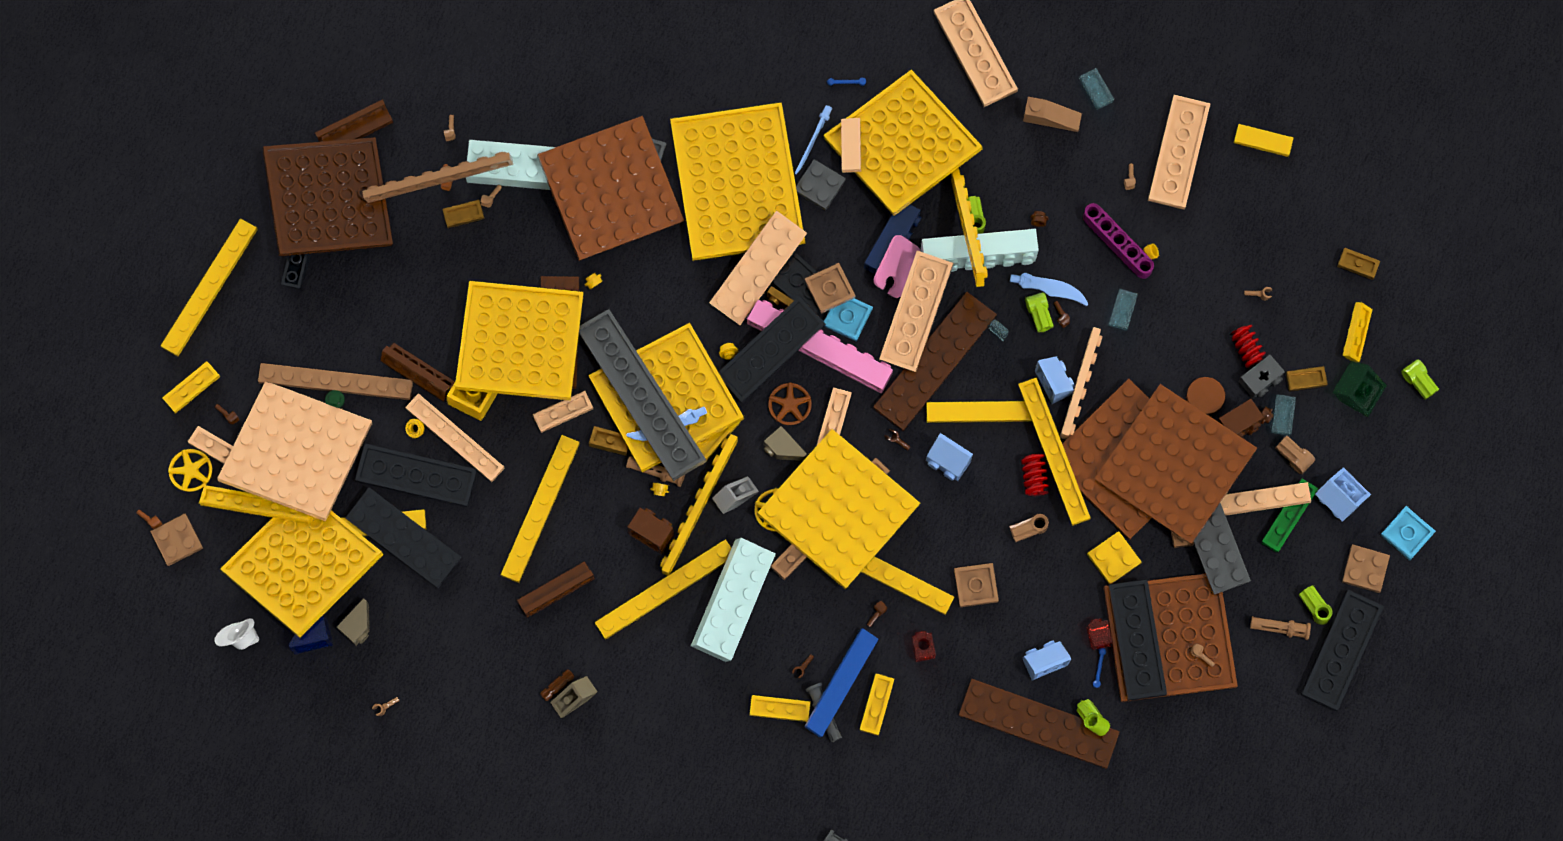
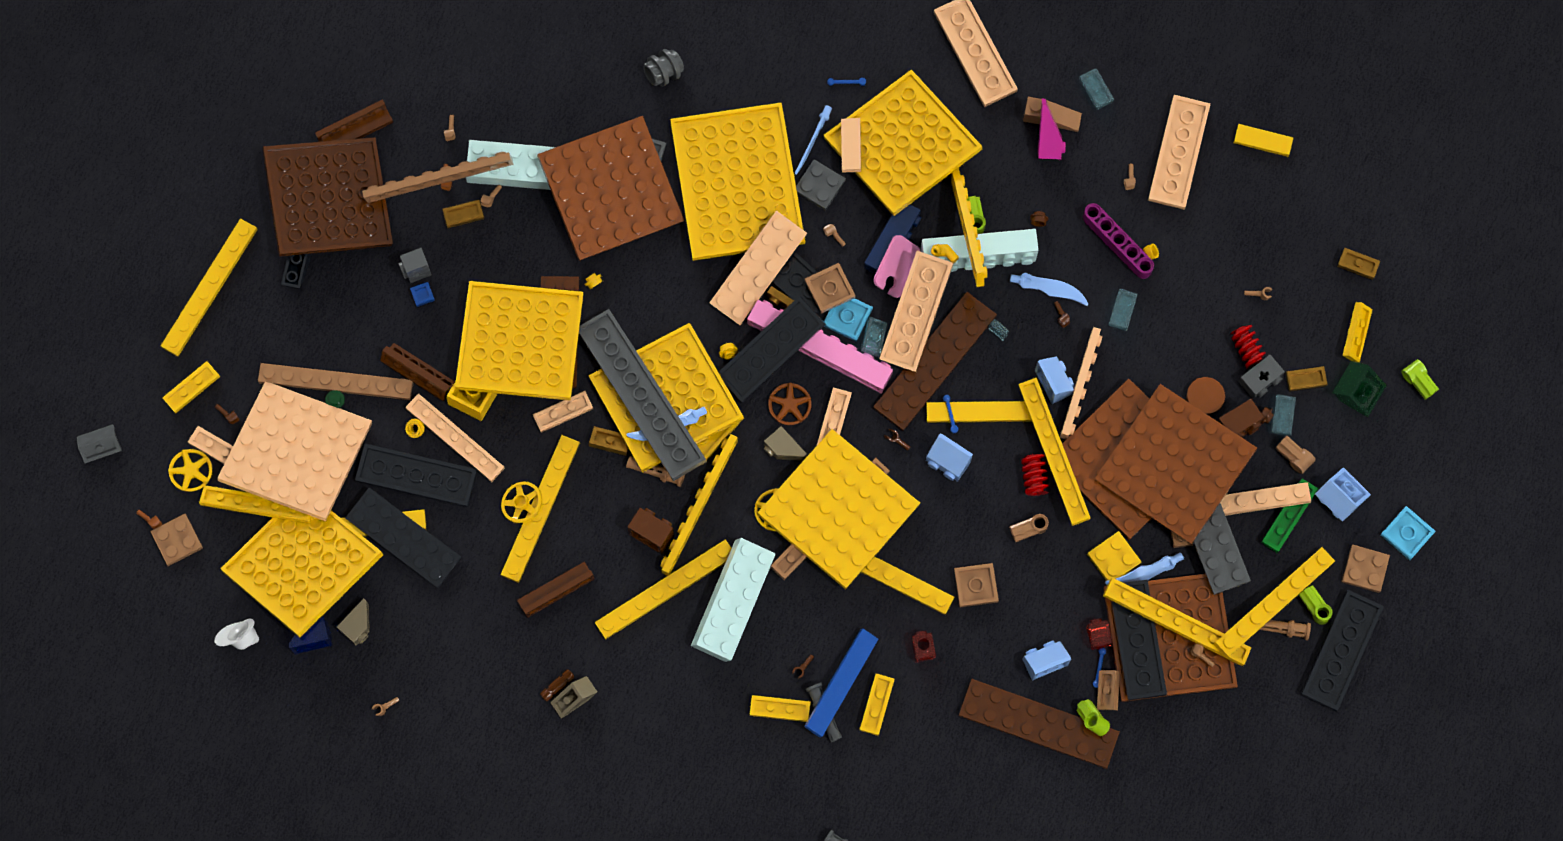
yellow plate [650,483,669,496] -> none
light grey slope [712,476,759,514] -> none
reddish brown hand [867,601,887,627] -> none
lime piece [1025,292,1054,332] -> none
none -> dark grey panel [77,425,122,463]
none -> dark grey brick [399,248,432,283]
none -> blue tile [410,282,435,307]
none -> yellow wheel [501,482,542,523]
none -> dark grey piece [644,49,684,87]
none -> medium nougat hand [823,224,846,247]
none -> clear light blue plate [861,317,887,357]
none -> yellow arm [931,244,959,263]
none -> blue hinge [943,395,958,433]
none -> dark pink slope [1038,99,1066,159]
none -> medium nougat plate [1097,670,1120,710]
none -> yellow plate [1103,578,1251,666]
none -> light blue sword [1105,553,1184,585]
none -> yellow plate [1214,547,1335,658]

